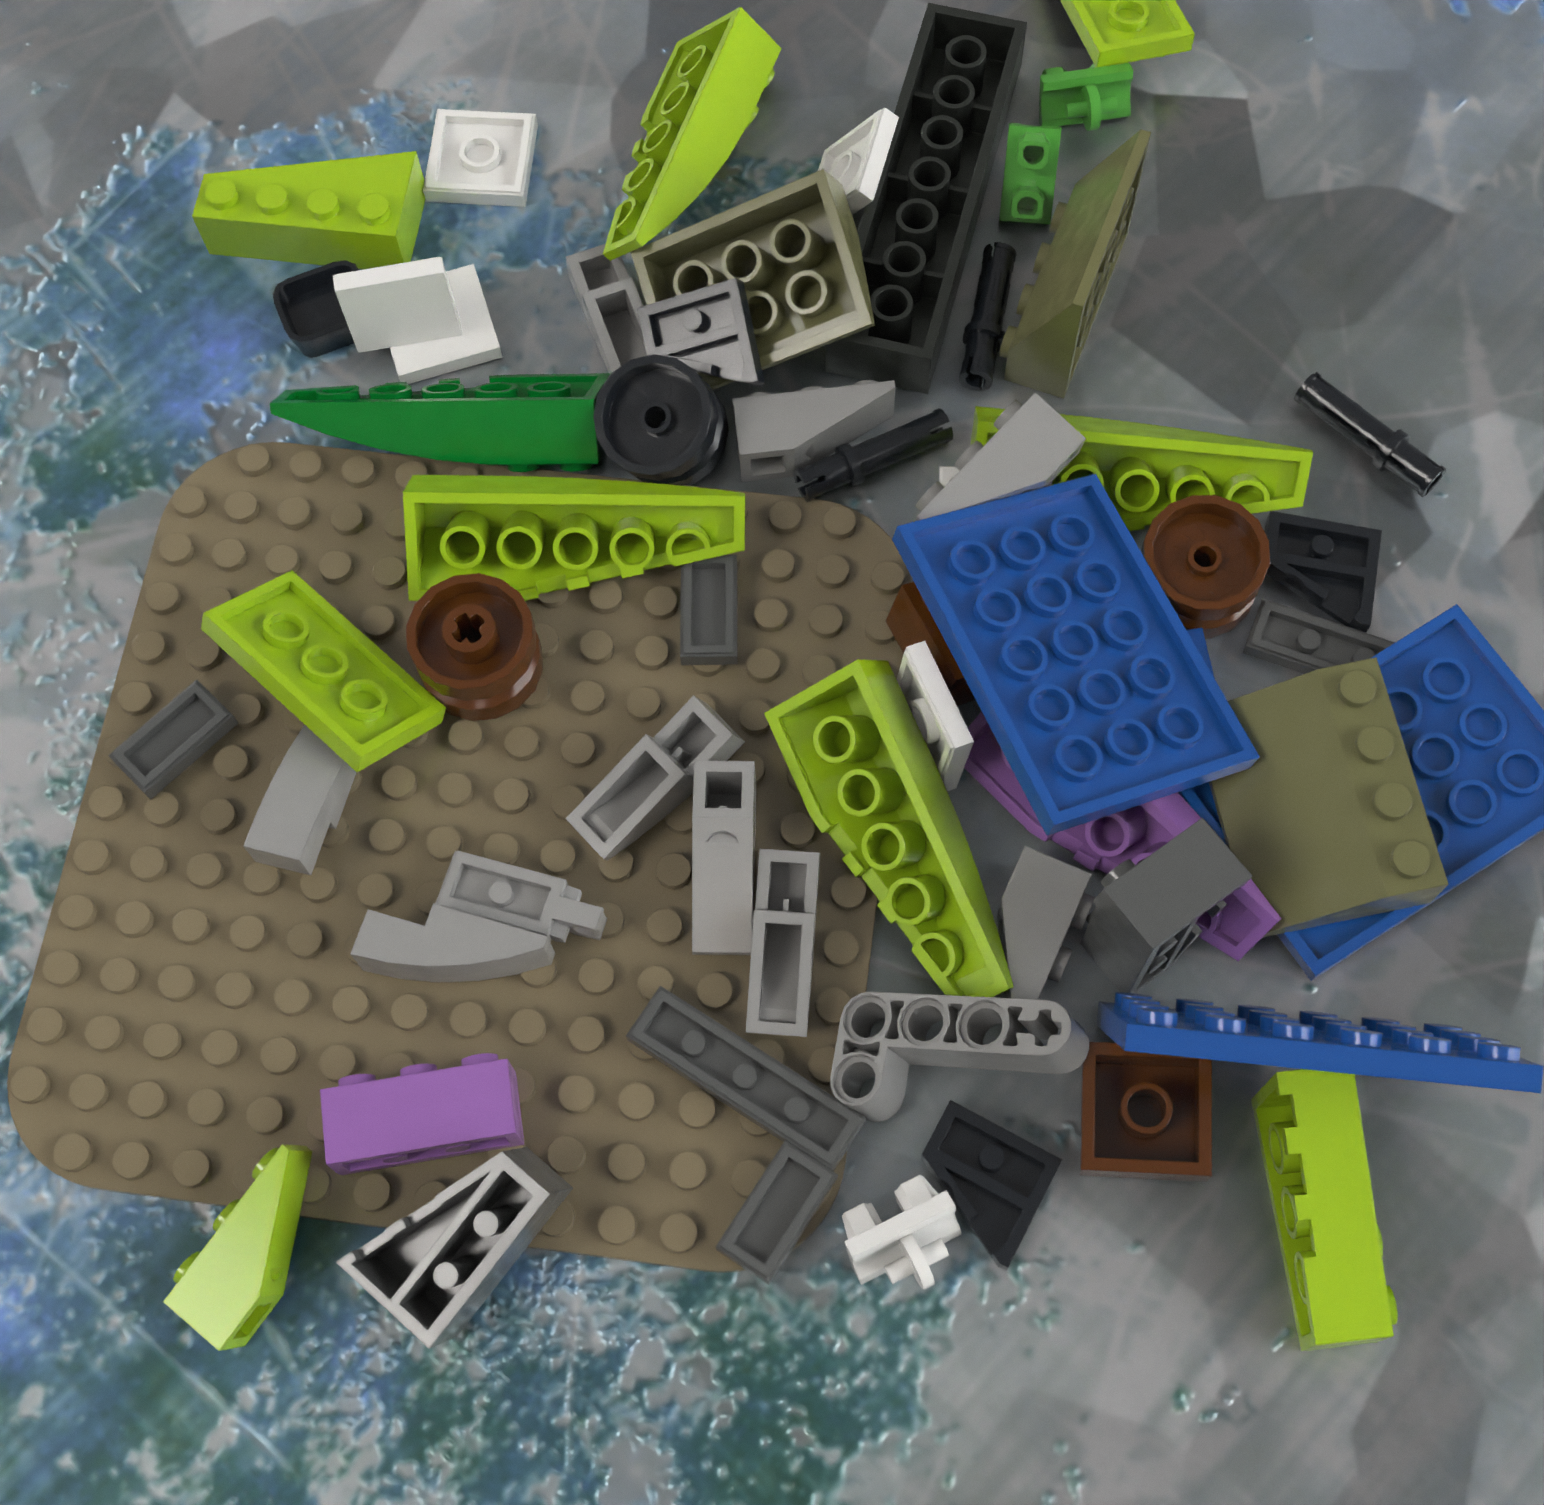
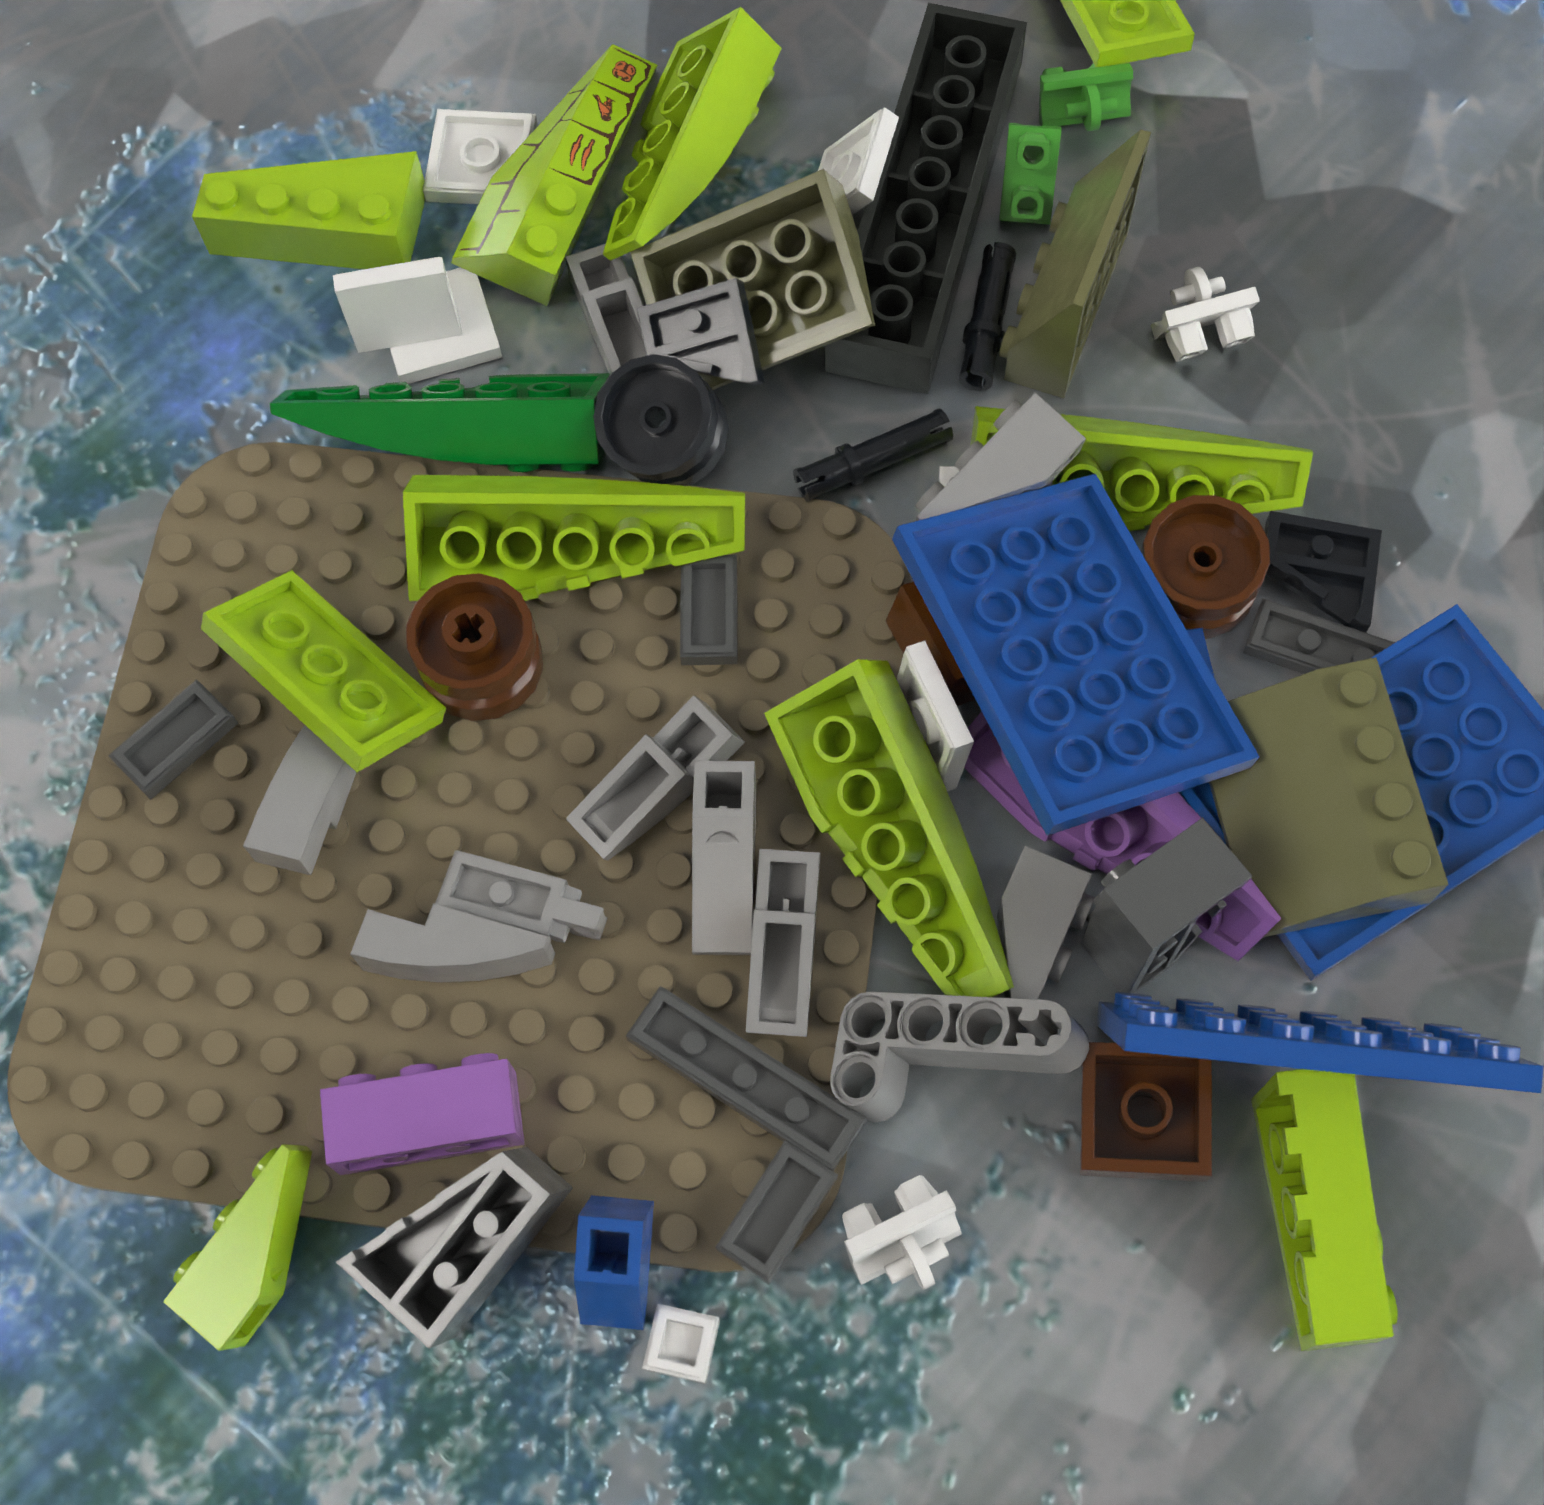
black piece [273,260,359,358] -> none
light grey slope [732,380,895,482] -> none
black wing [921,1100,1062,1271] -> none
black pin [1294,372,1446,497] -> none
none -> lime wedge [451,44,658,306]
none -> blue slope [574,1195,654,1330]
none -> white tile [642,1304,720,1384]
none -> white hips [1151,267,1260,362]

